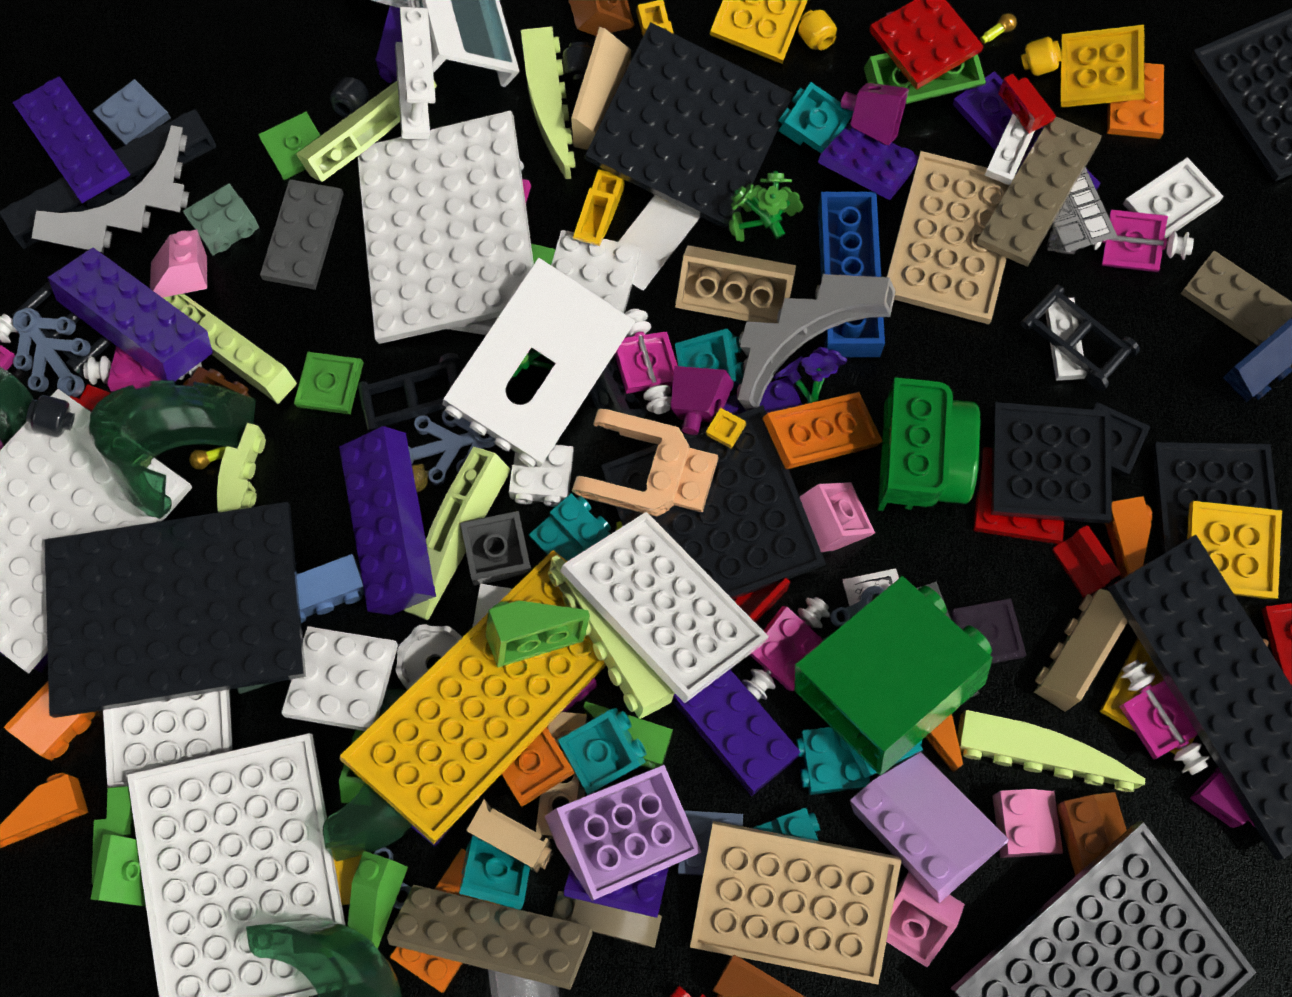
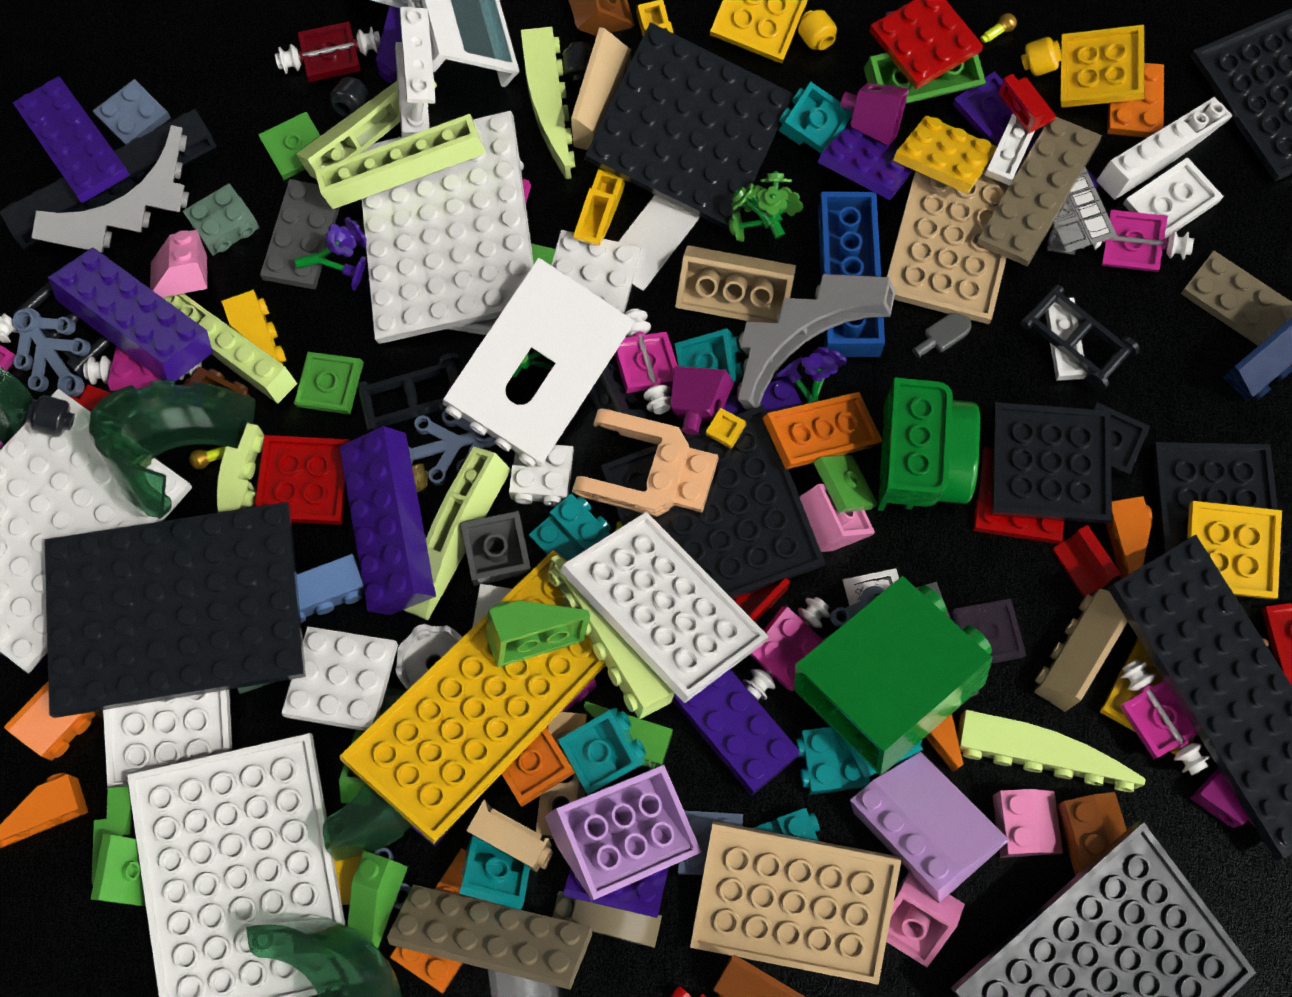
none -> yellow slope [221,290,287,365]
none -> red plate [255,435,351,525]
none -> dark red plate [275,21,381,82]
none -> dark purple plant [295,217,367,291]
none -> yellowish green brick [315,114,486,209]
none -> bright green plate [814,455,878,513]
none -> yellow plate [893,115,997,194]
none -> dark grey piece [912,313,971,358]
none -> white slope [1096,97,1233,200]

